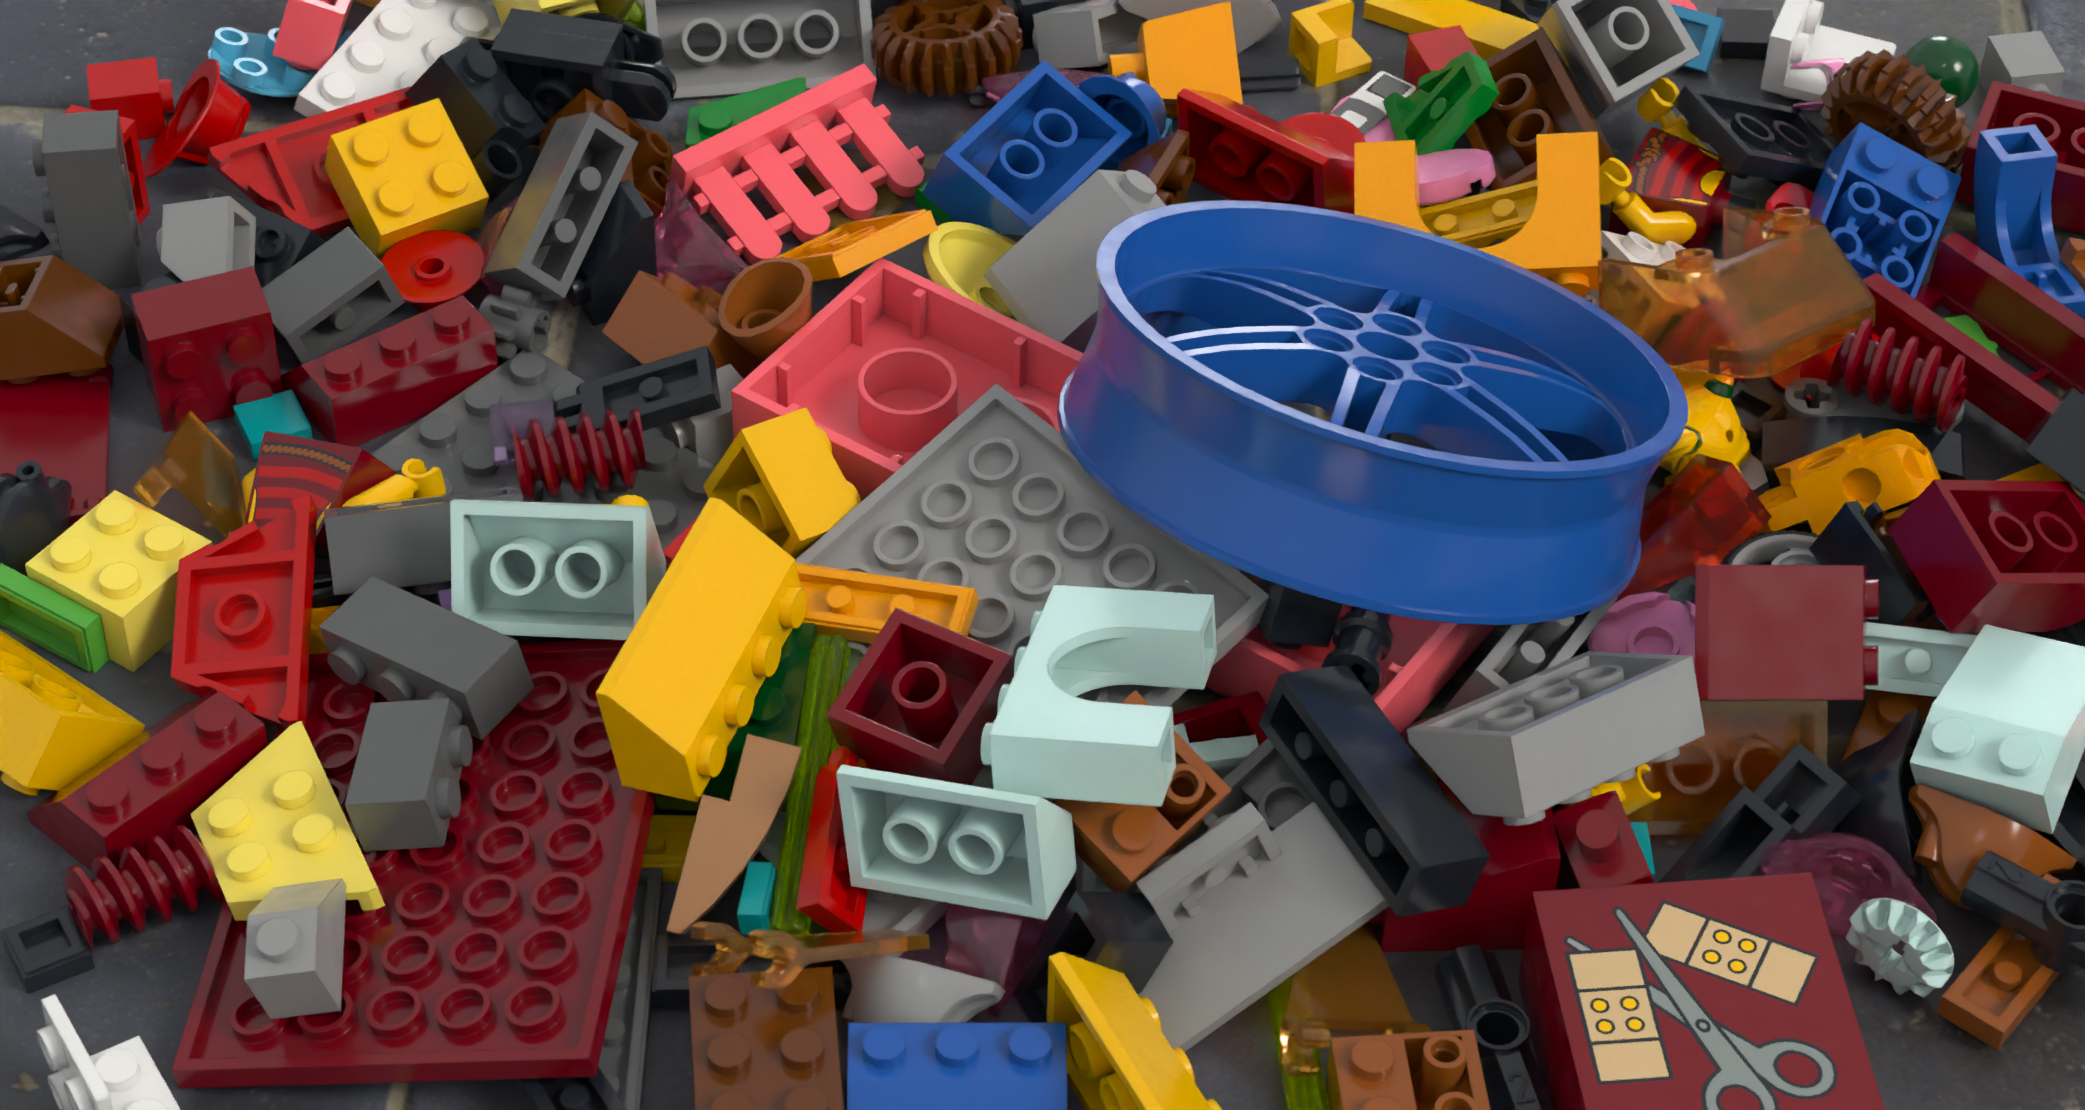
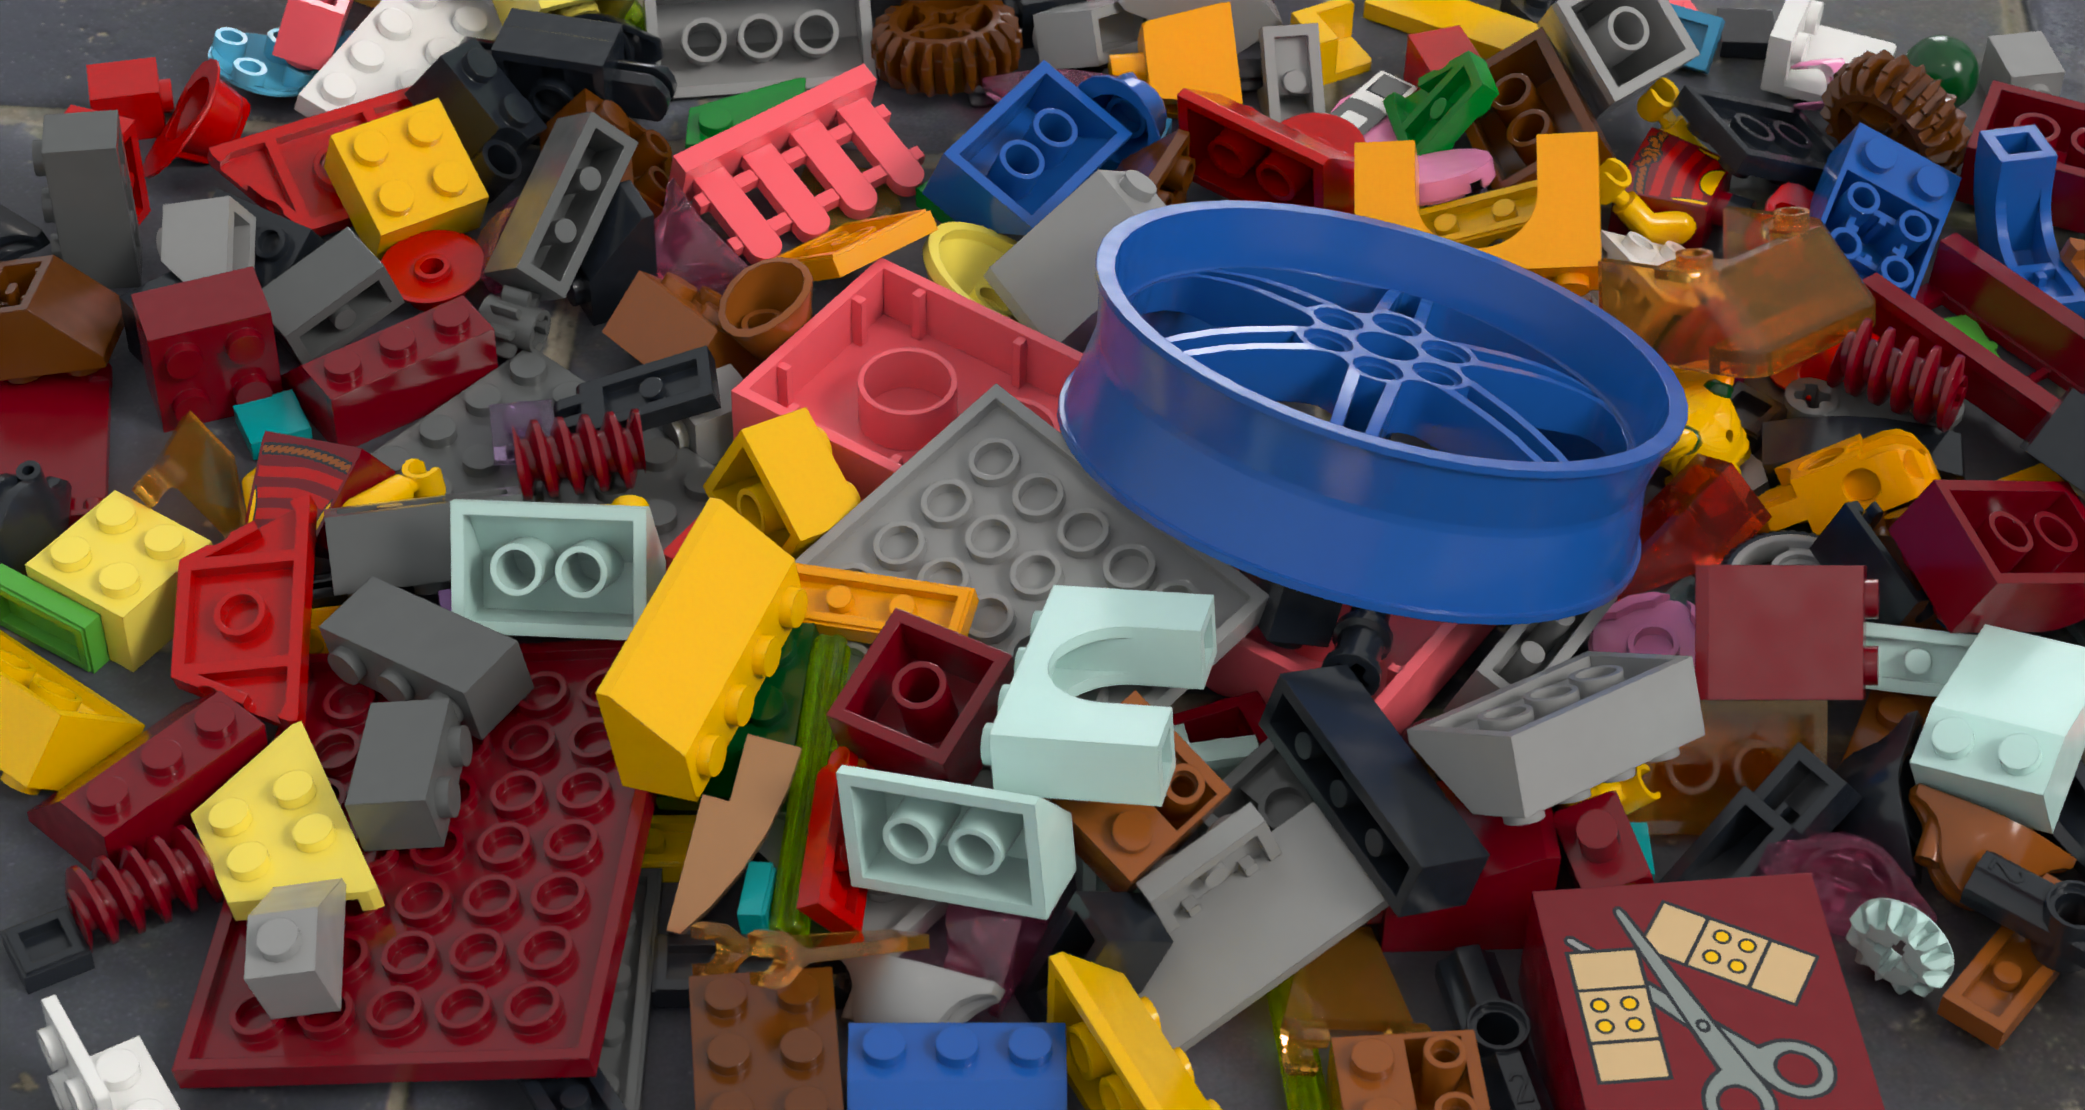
none -> light grey slope [1257,23,1326,123]

